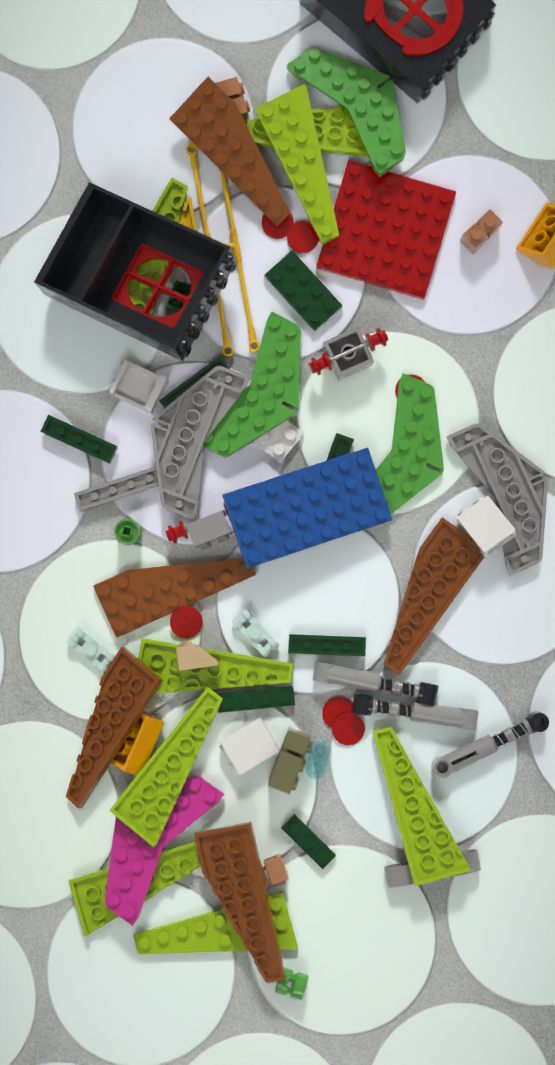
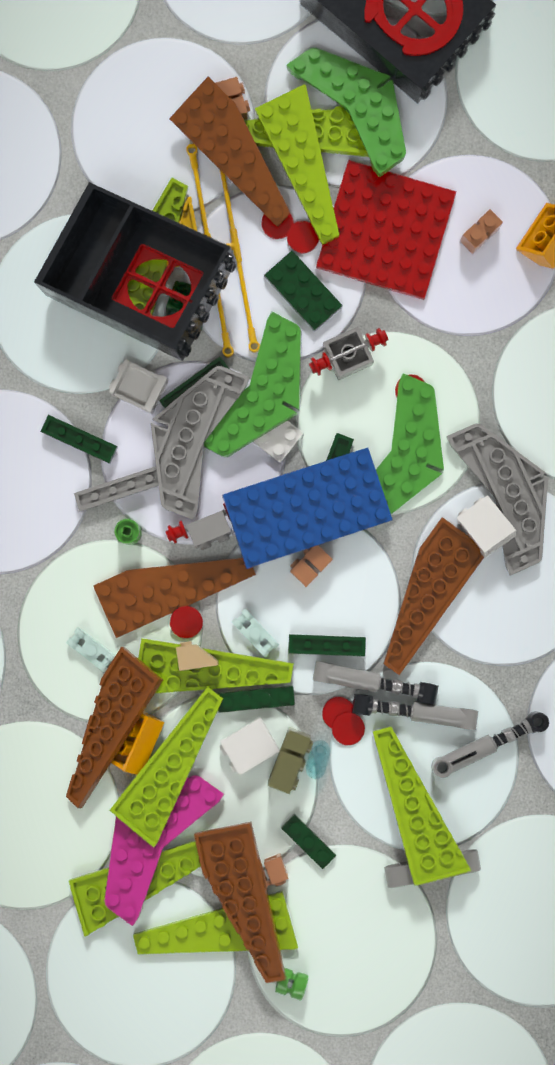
none -> nougat piece [290,545,333,587]

